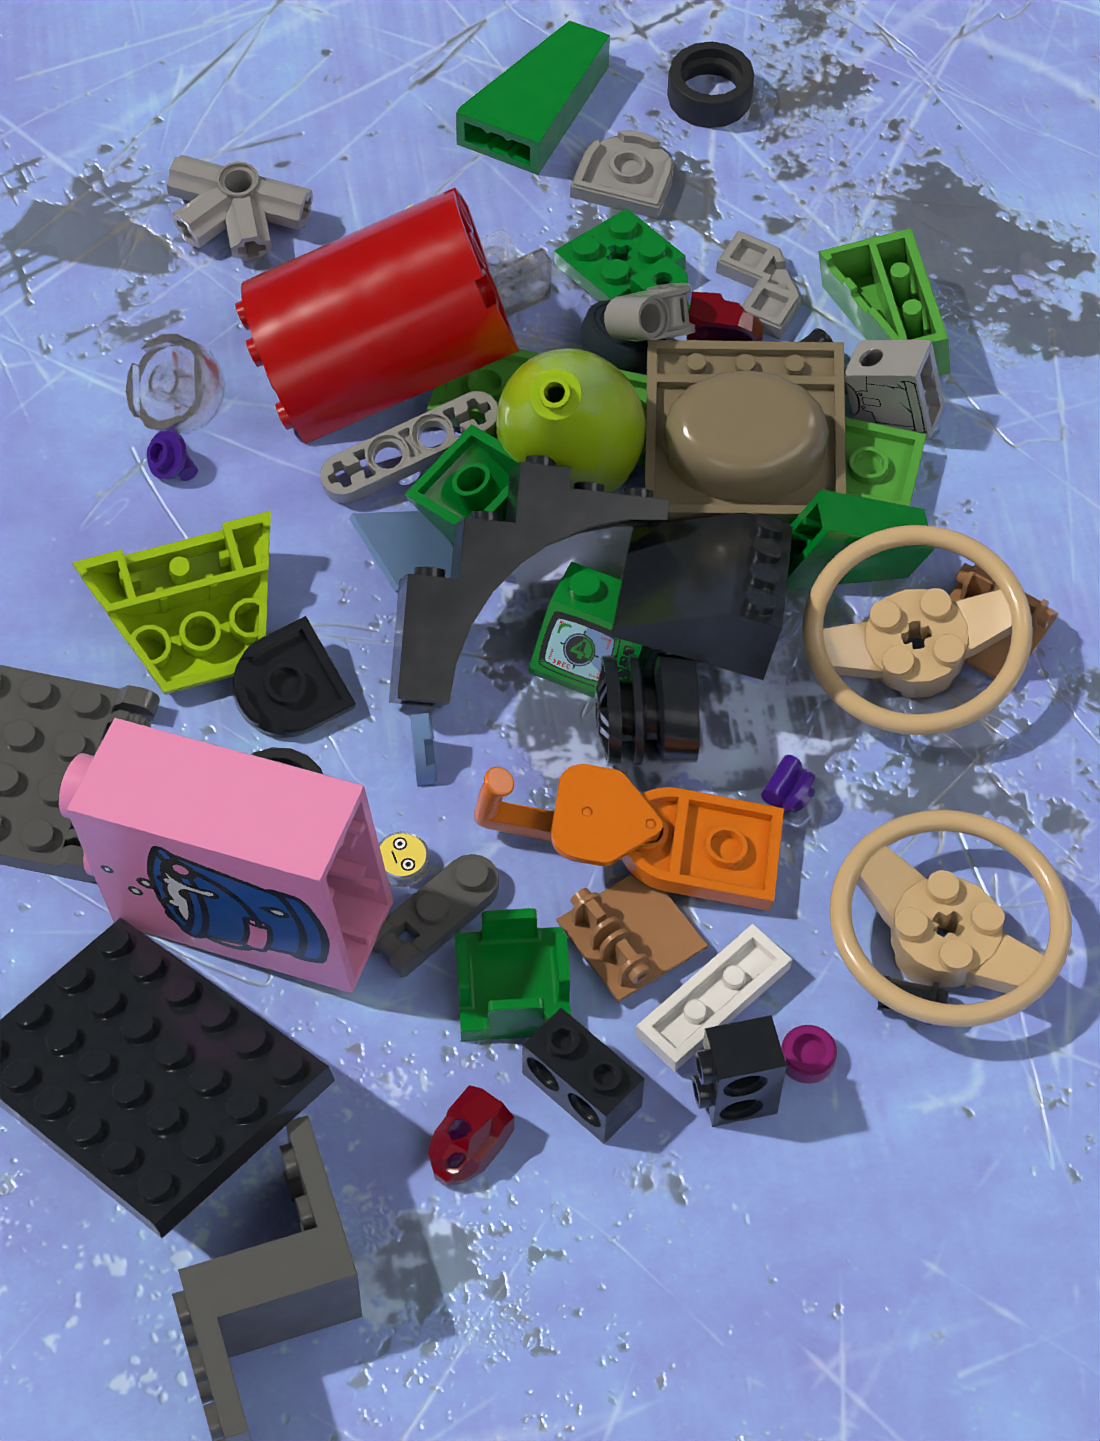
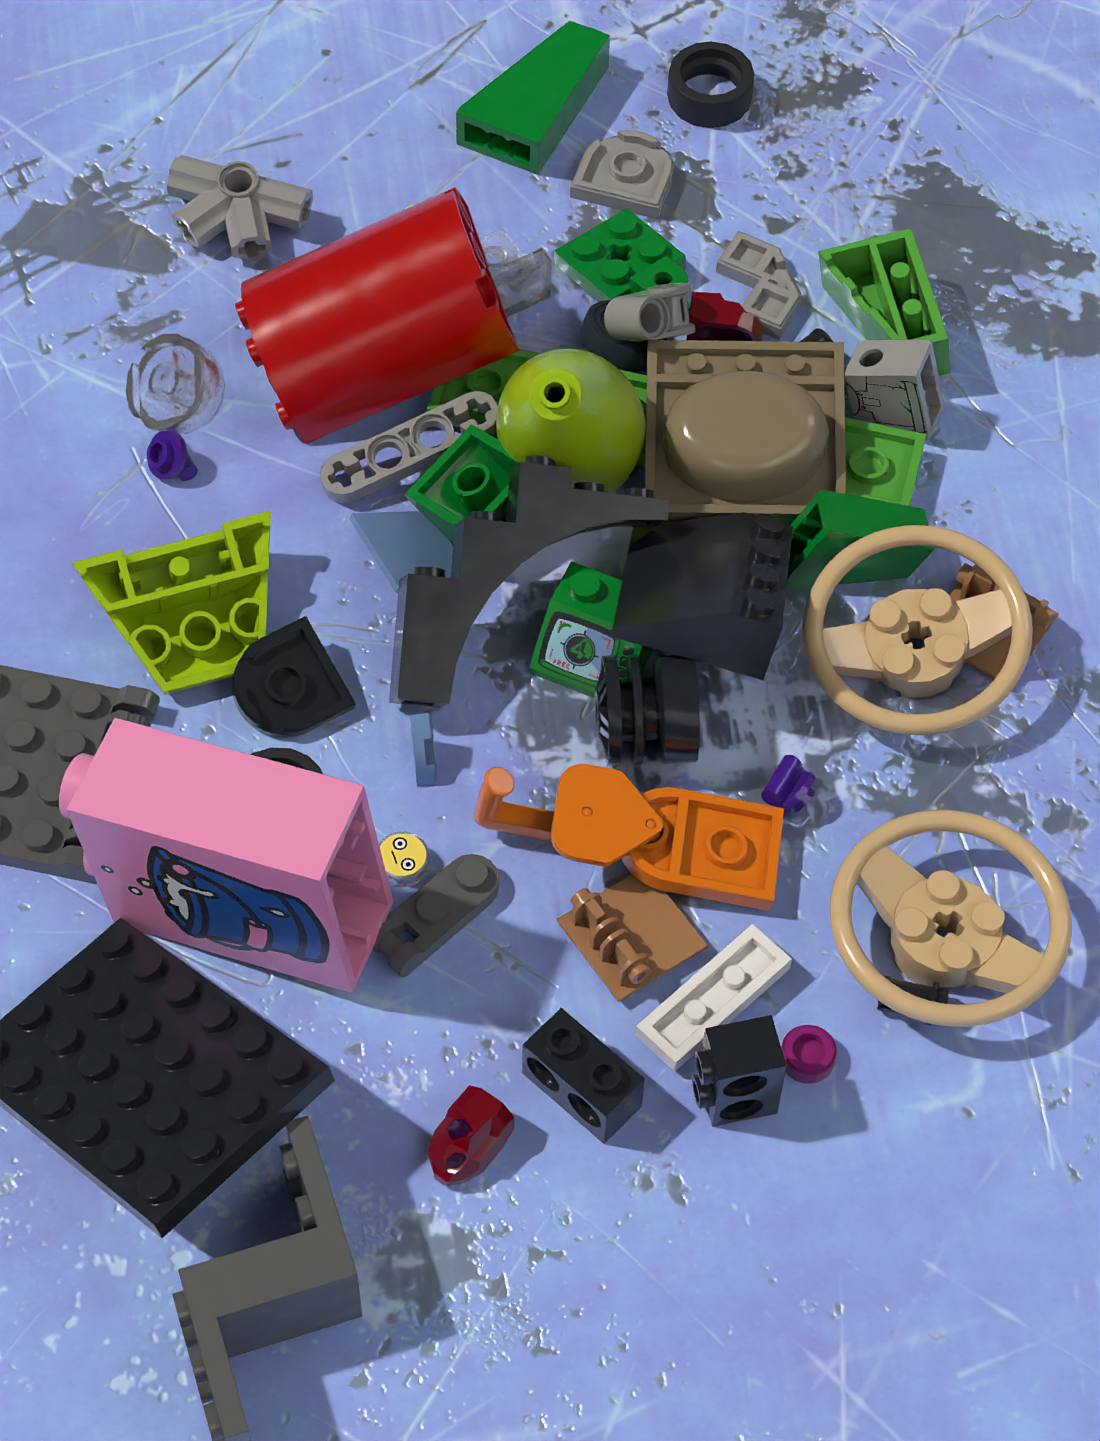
green panel [454,908,571,1042] -> none

